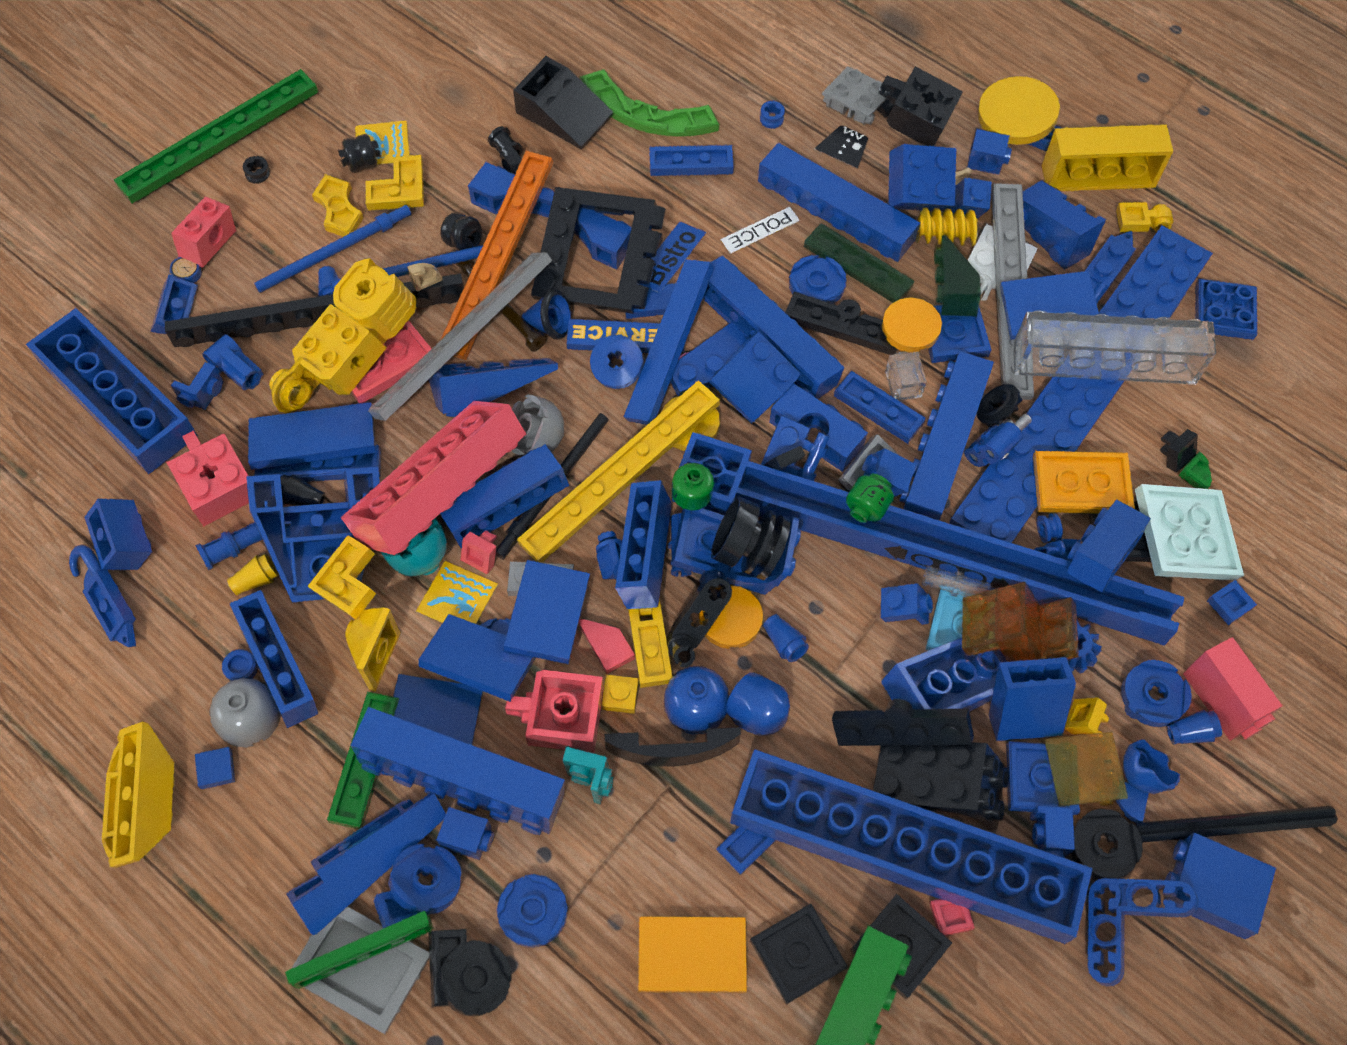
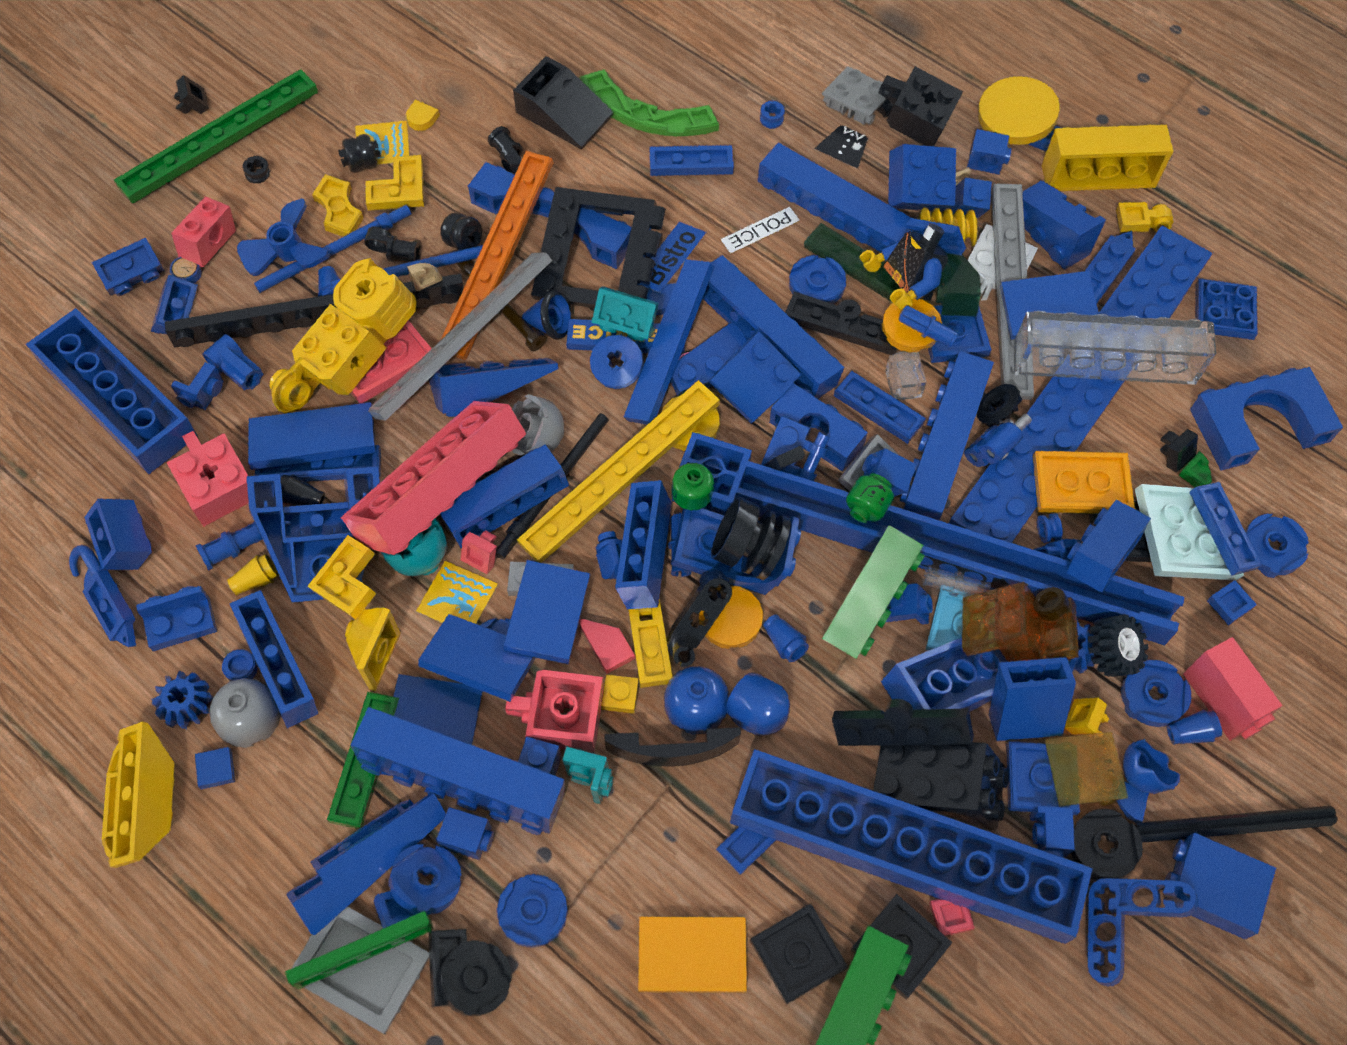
none -> blue bracket [91,238,164,296]
none -> blue bracket [136,586,217,651]
none -> blue gear [151,671,213,730]
none -> black tile [174,75,209,114]
none -> blue piece [237,198,329,276]
none -> black connector [364,227,422,262]
none -> yellow tile [406,99,440,131]
none -> blue brick [518,736,562,776]
none -> teal bracket [592,286,659,341]
none -> brick [822,525,925,659]
none -> torso [860,224,948,310]
none -> blue axle [898,306,959,348]
none -> blue tile [905,218,966,255]
none -> dark brown tile [1033,587,1069,621]
none -> black wheel [1088,615,1149,677]
none -> blue tile [1189,482,1262,576]
none -> blue arch [1190,367,1343,471]
none -> blue plate [1245,514,1309,578]

